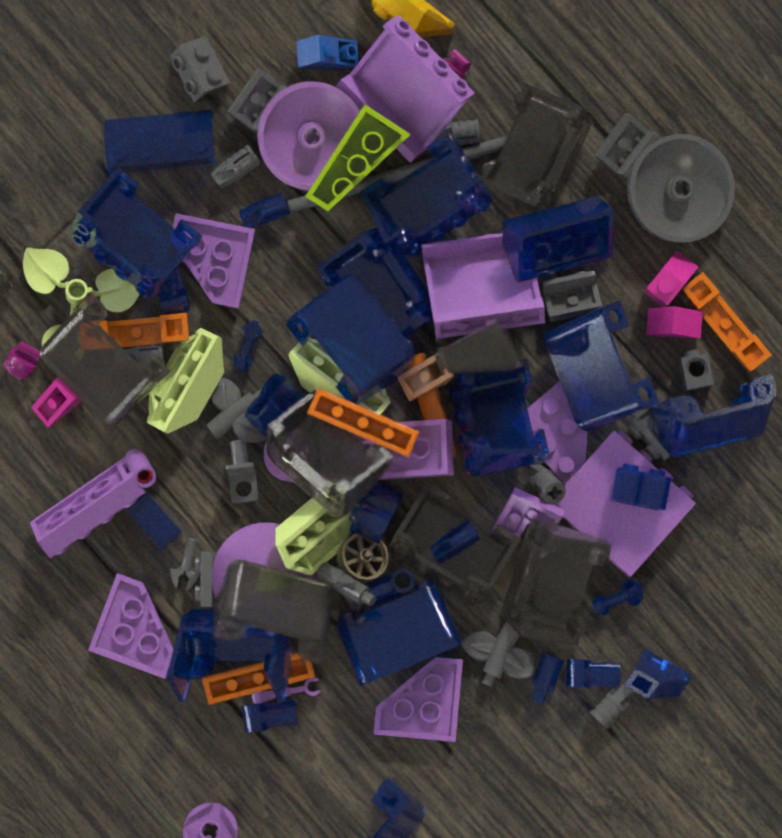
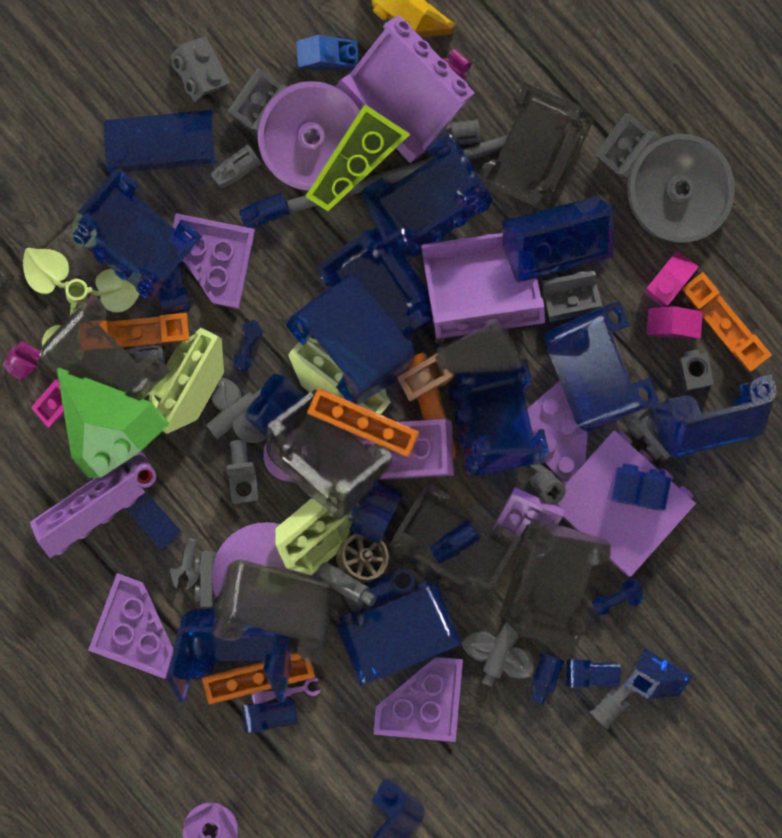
none -> bright green wedge [57,368,169,478]

